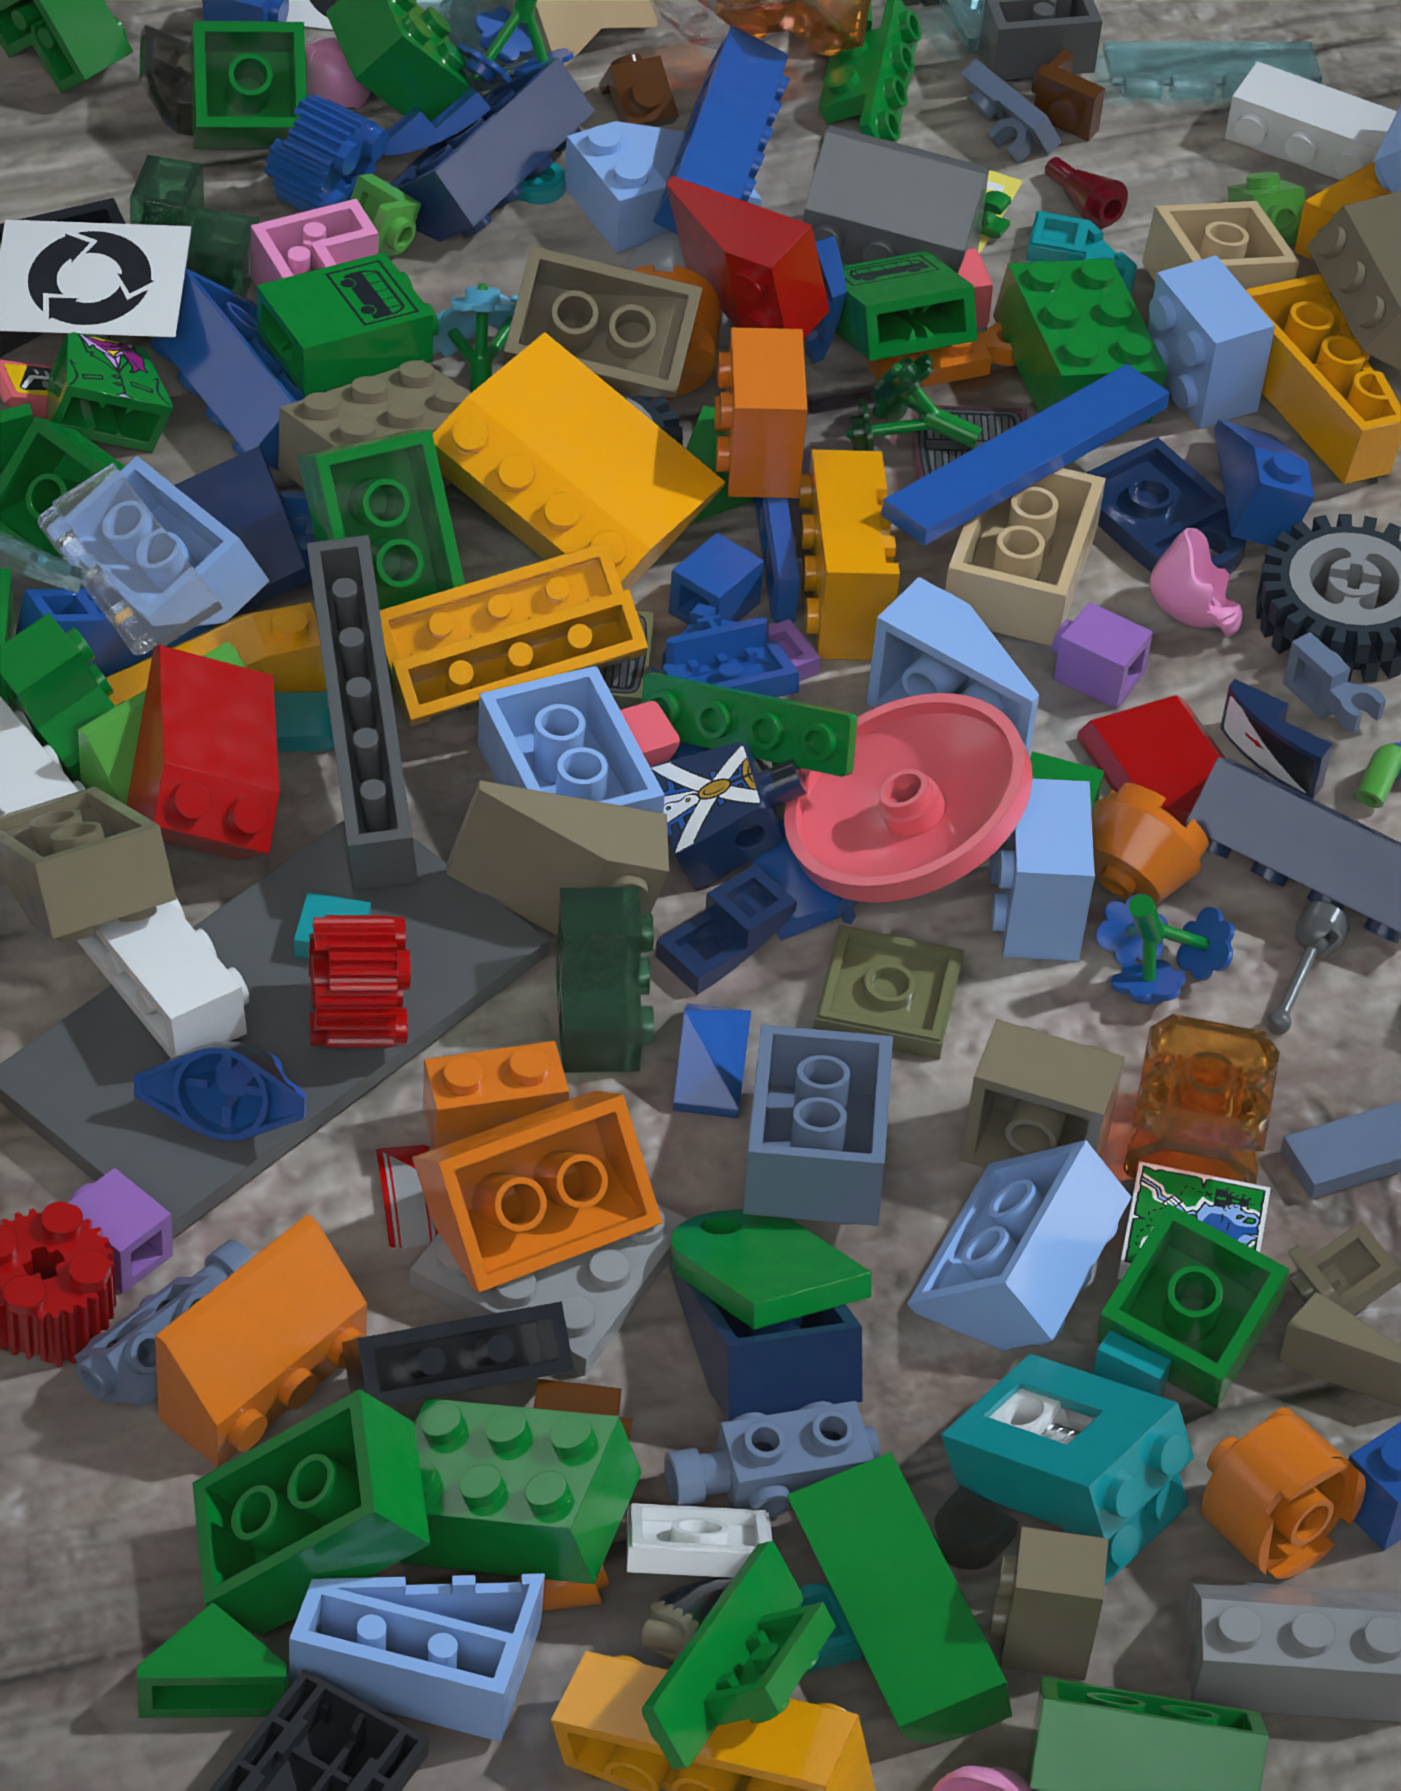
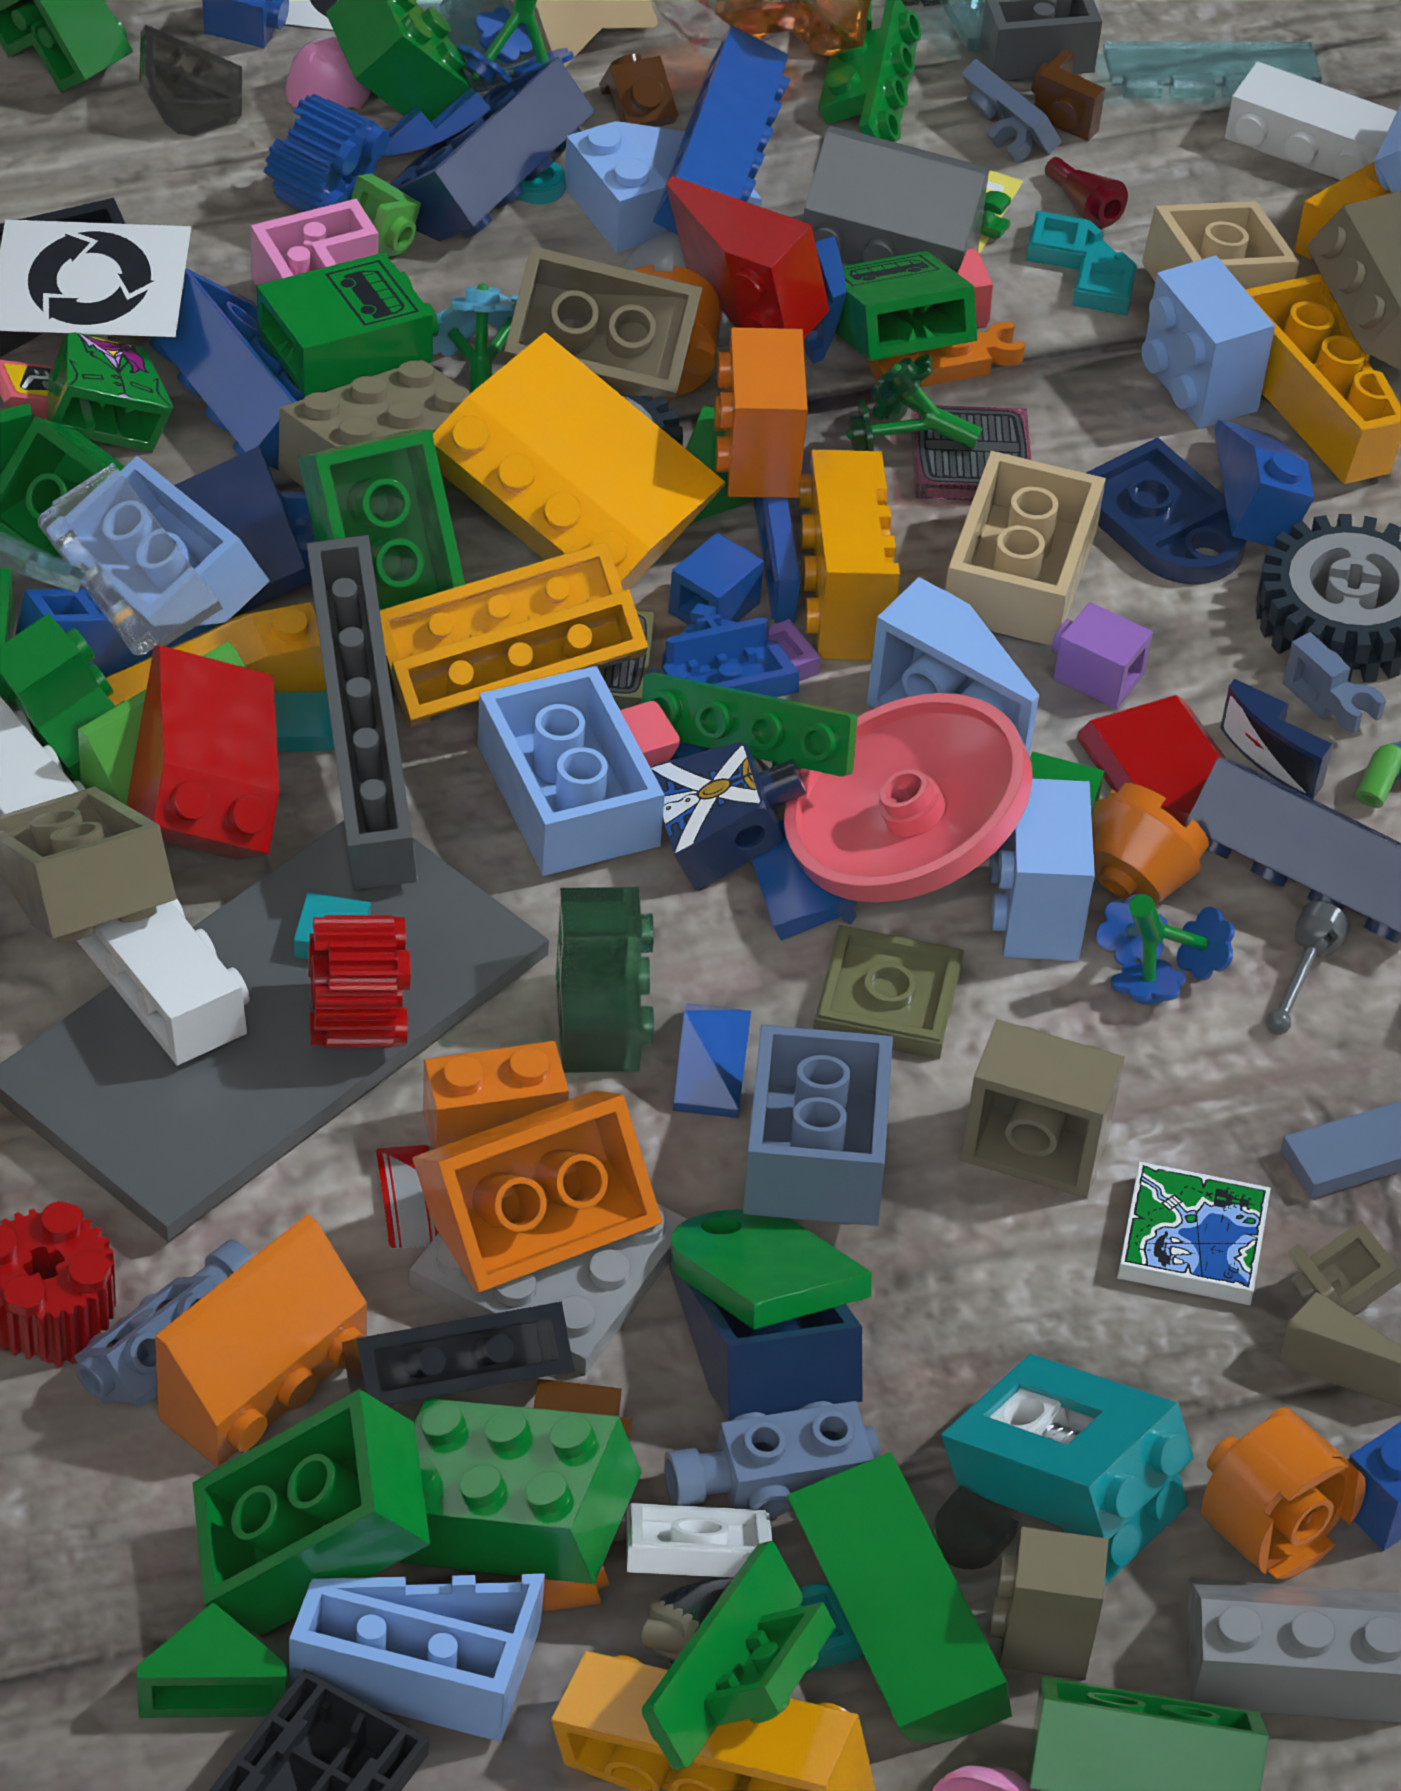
medium lavender brick [68,1168,173,1294] -> none
clear green brick [130,155,259,298] -> none
blue hat [134,1041,306,1141] -> none
green brick [190,21,307,150] -> none
dark tan slope [446,780,669,954] -> none
dark blue slope [656,864,797,995] -> none
blue tile [881,364,1170,546] -> none
light blue slope [907,1140,1132,1351] -> none
green brick [993,258,1168,423] -> none
teal tile [1093,1330,1172,1398] -> none
green brick [1097,1203,1289,1409] -> none
clear orange piece [1124,1014,1280,1185] -> none
bright pink hair [1150,528,1243,637] -> none
bright green bracket [1227,172,1305,245] -> none

